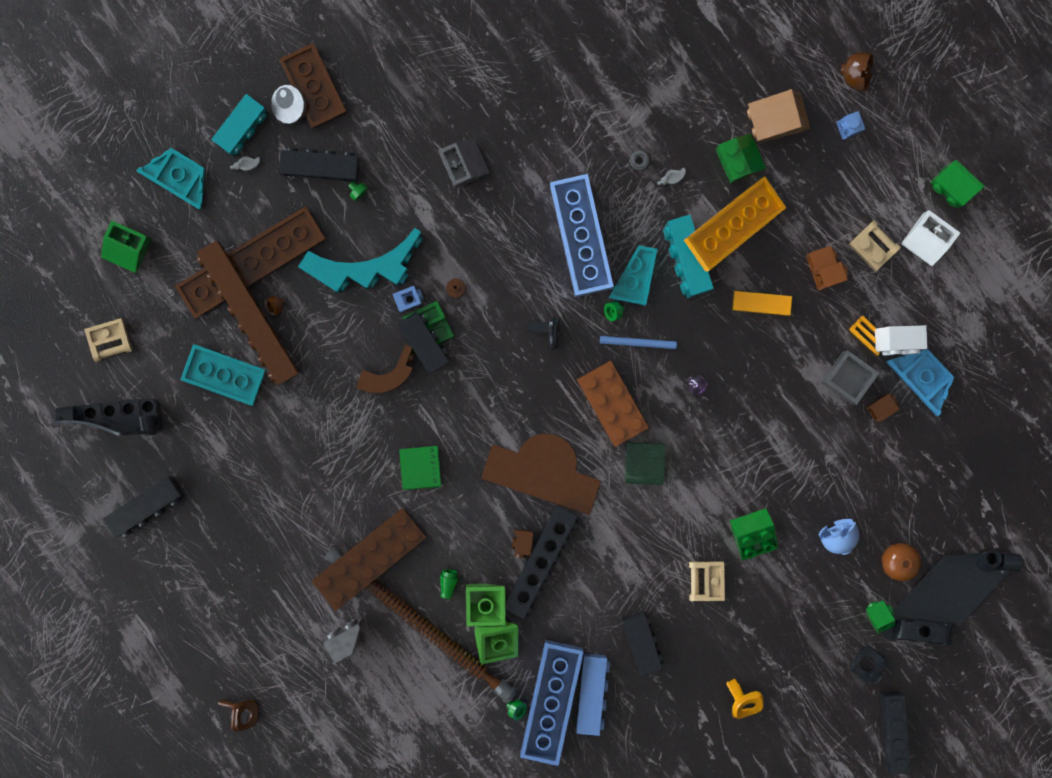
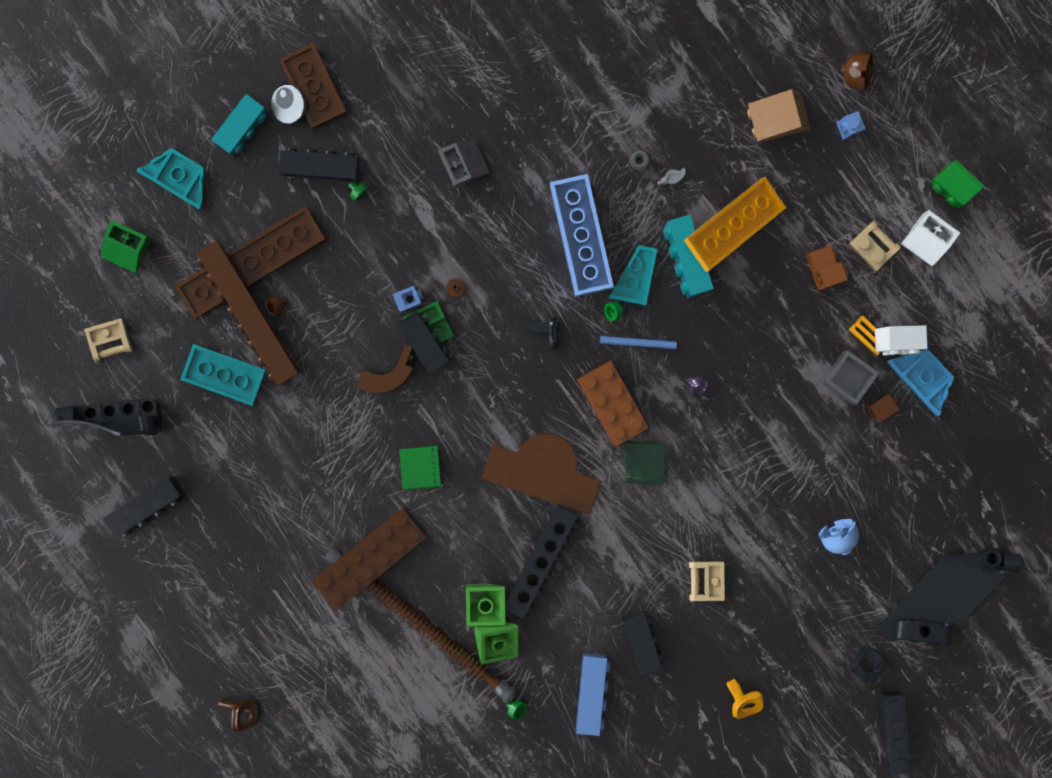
light grey piece [230,156,260,171] -> none
teal arch [298,228,423,293] -> none
flat silver slope [324,619,364,664] -> none
green cone [440,569,459,599] -> none
reddish brown brick [512,529,533,558] -> none
medium blue brick [520,640,584,766] -> none
green slope [716,134,766,184] -> none
green slope [730,508,778,561] -> none
light orange tile [732,291,792,316] -> none
green brick [866,601,895,634] -> none
dark orange cylinder [881,543,922,581] -> none

